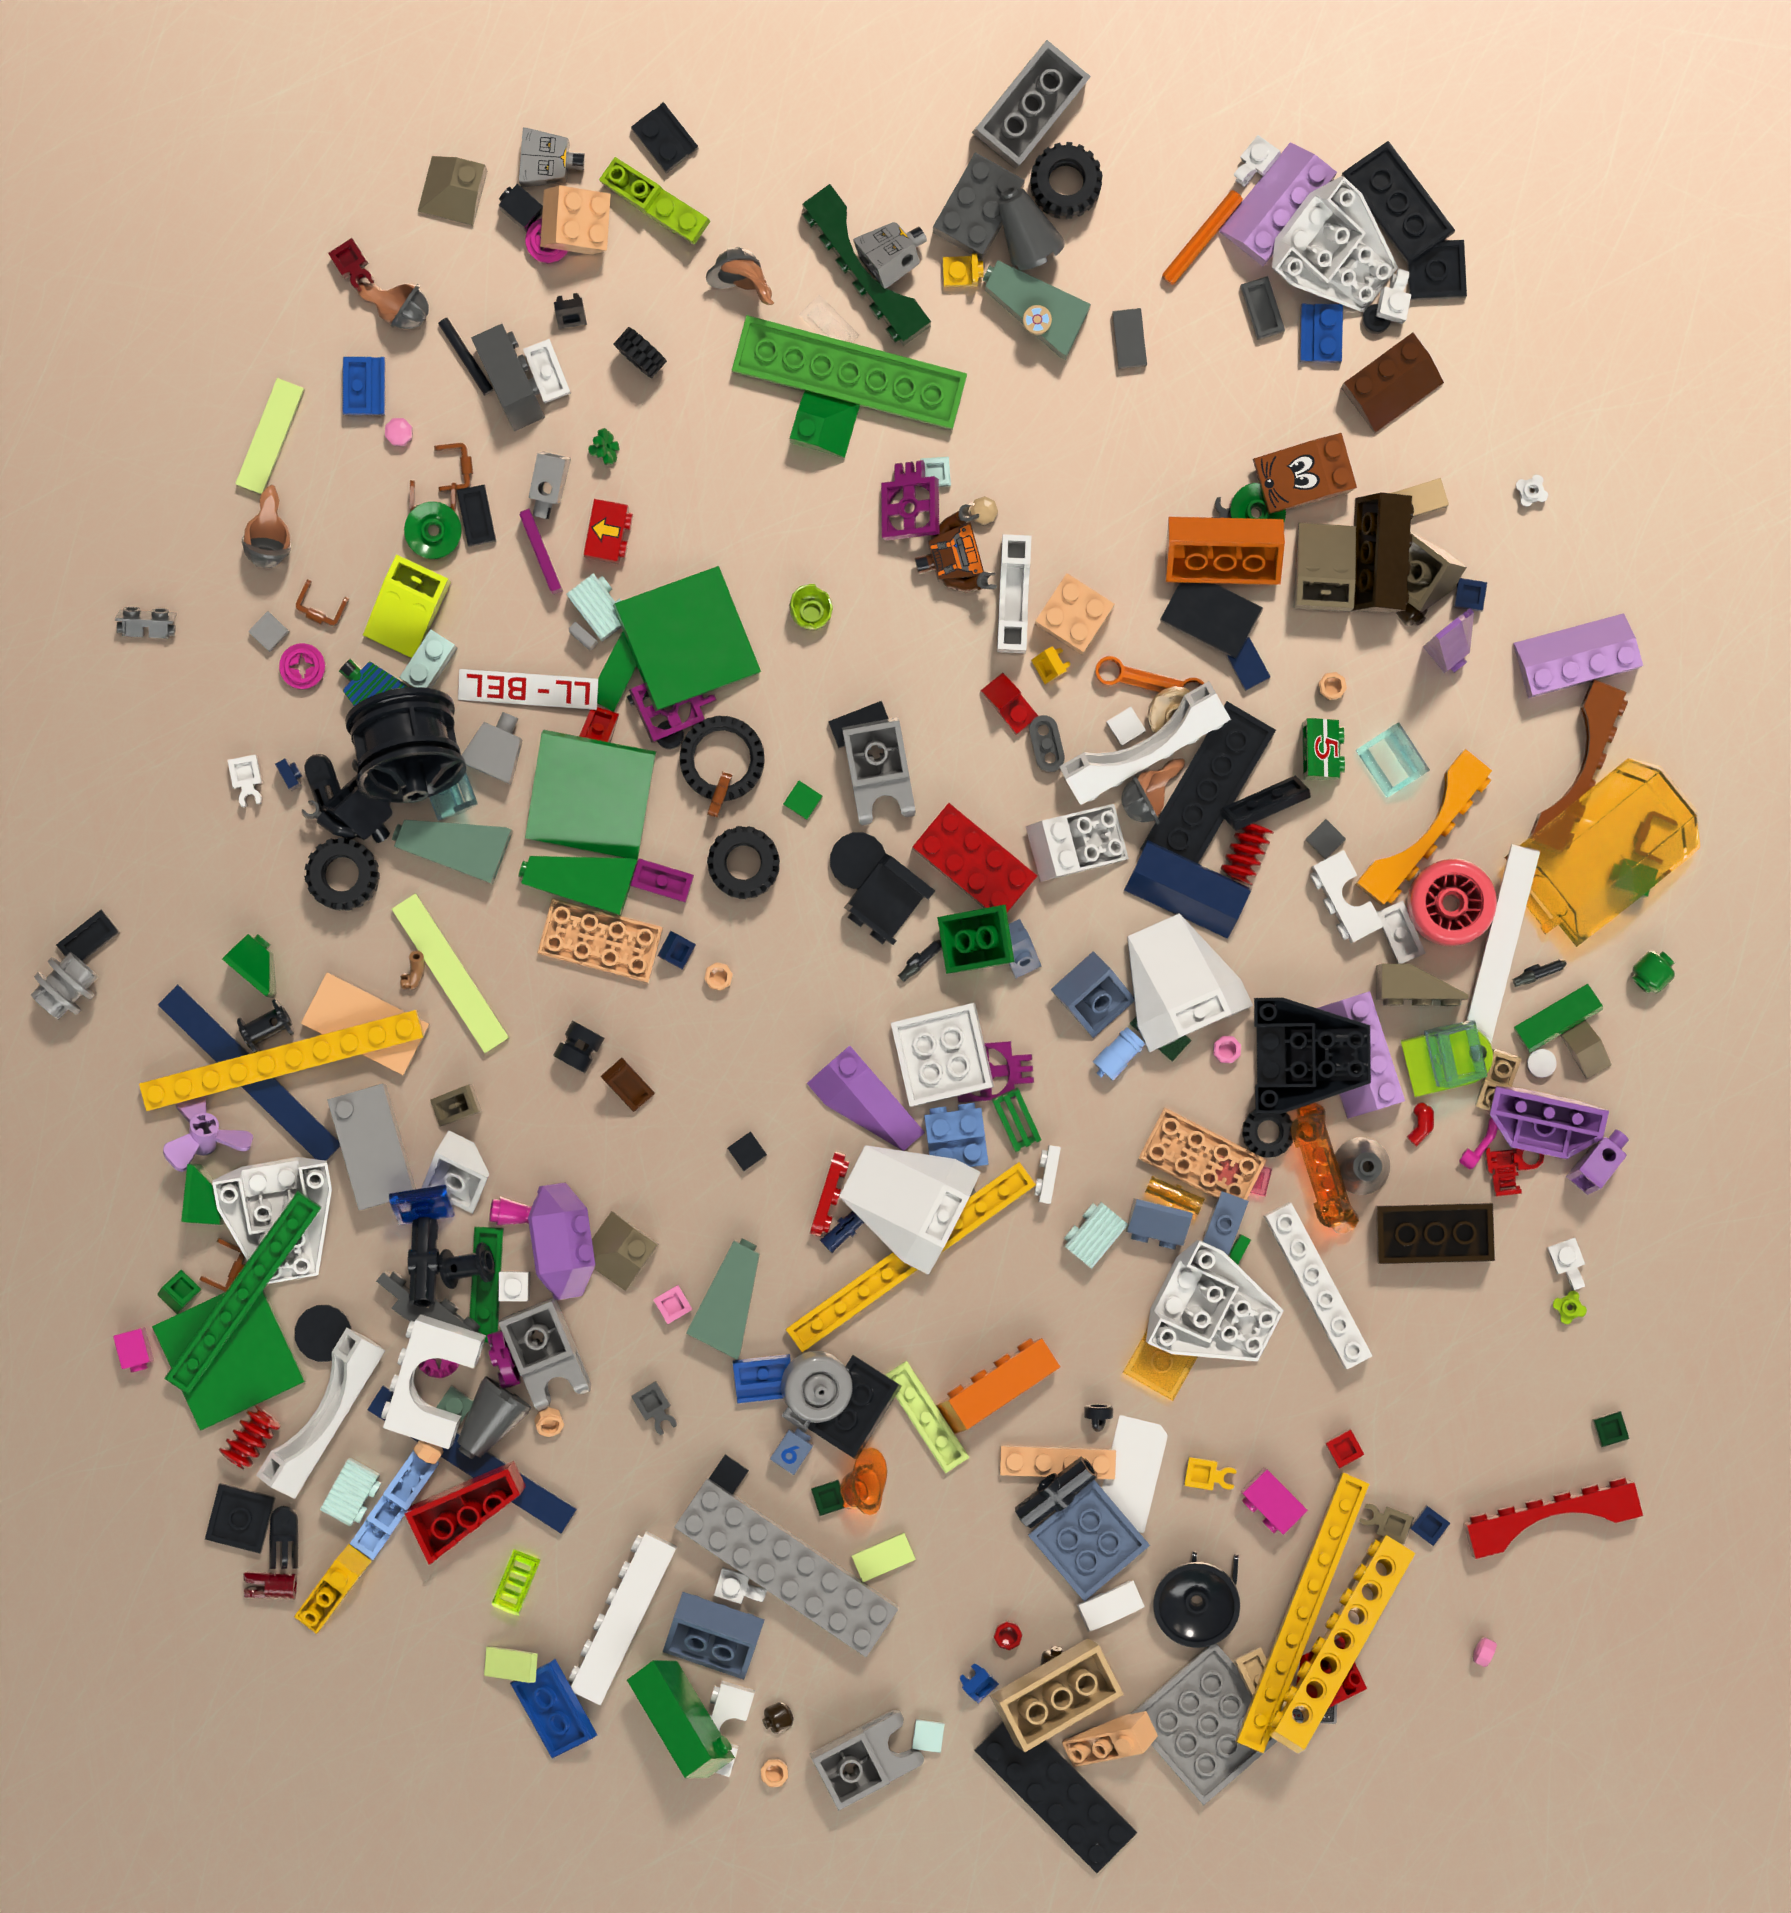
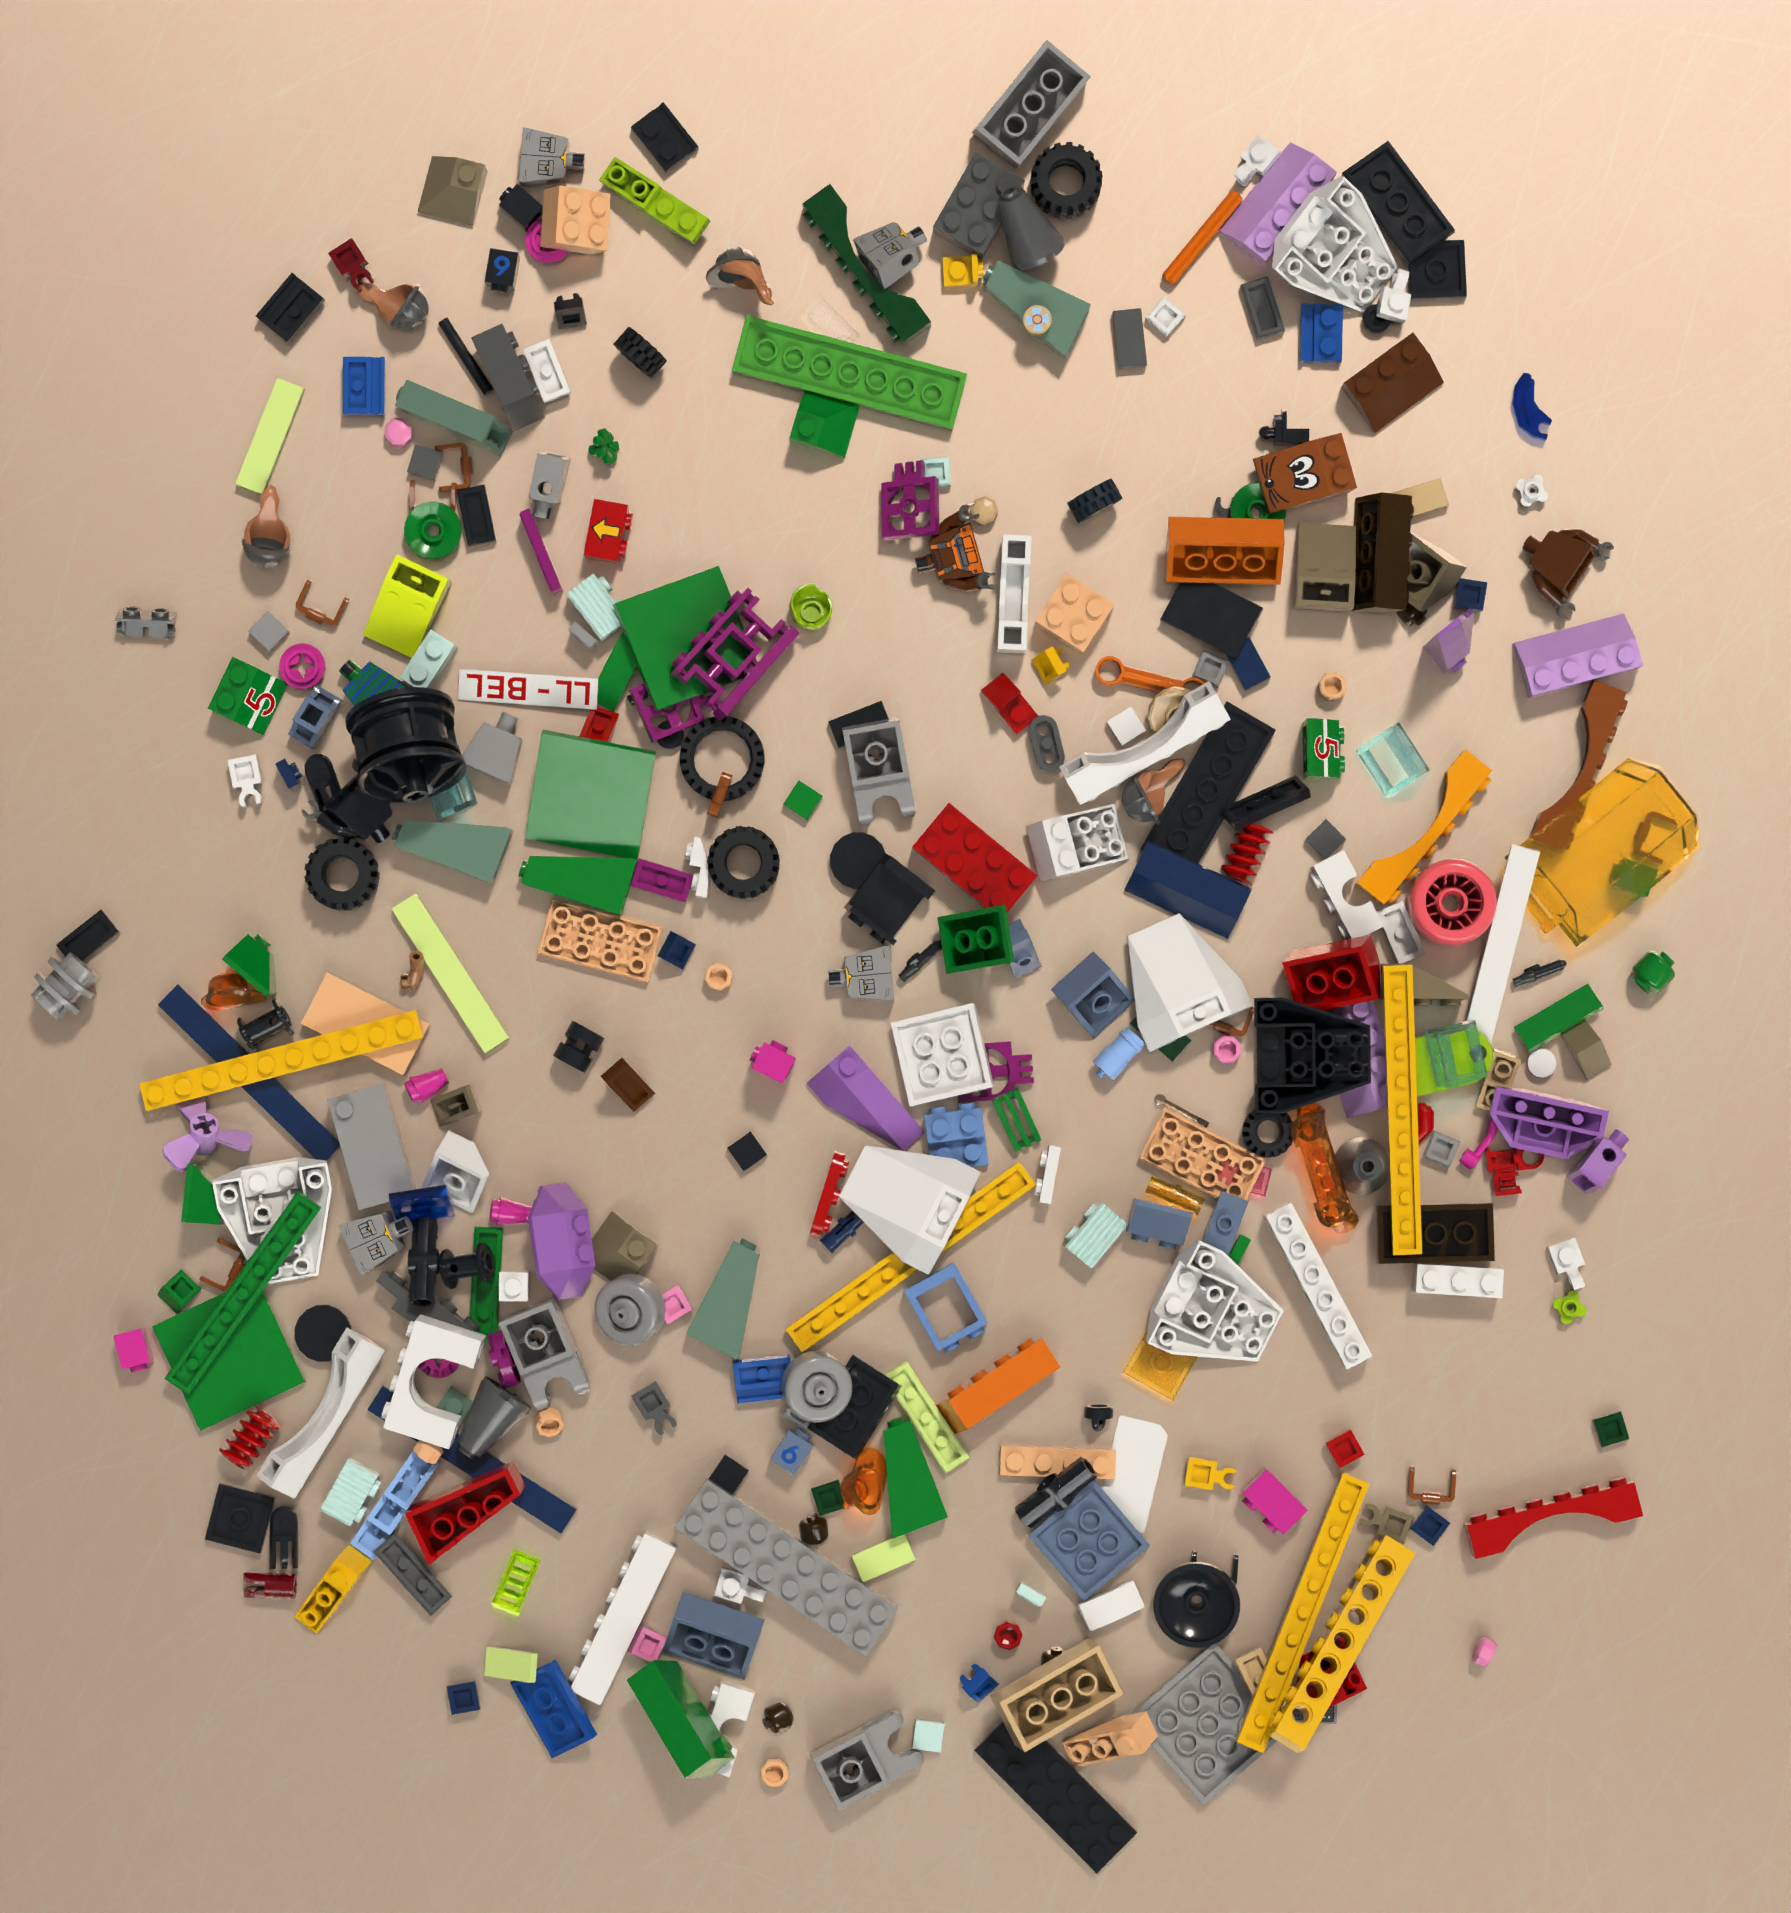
none -> clear orange piece [201,971,266,1010]
none -> green slope [208,656,288,735]
none -> black plate [256,273,325,344]
none -> sand blue brick [288,685,343,750]
none -> light grey torso [338,1211,413,1275]
none -> dark grey tile [372,1532,452,1616]
none -> sand green slope [395,380,513,456]
none -> dark pink cone [404,1068,449,1103]
none -> dark grey tile [407,444,443,481]
none -> dark blue plate [447,1680,481,1715]
none -> black brick [484,248,520,294]
none -> light grey wheel [595,1274,666,1345]
none -> bright pink plate [627,1625,667,1662]
none -> magenta fence [670,588,799,721]
none -> white slope [685,837,709,899]
none -> dark pink brick [749,1040,796,1084]
none -> dark brown piece [799,1513,829,1545]
none -> light grey torso [828,946,895,1001]
none -> green slope [883,1416,948,1538]
none -> medium blue window [904,1262,988,1353]
none -> light aqua tile [1016,1581,1046,1606]
none -> black wheel [1067,478,1123,523]
none -> white tile [1145,296,1186,337]
none -> clear smoke hinge [1155,1093,1209,1128]
none -> light grey tile [1192,650,1229,688]
none -> dark orange piece [1209,1007,1254,1037]
none -> black piece [1259,409,1309,446]
none -> red slope [1282,934,1380,1010]
none -> yellow plate [1382,964,1422,1255]
none -> dark orange piece [1408,1466,1456,1505]
none -> white arch [1412,1263,1504,1298]
none -> light grey tile [1422,1130,1461,1168]
none -> clear blue piece [1512,372,1552,441]
none -> reddish brown torso [1522,528,1614,619]

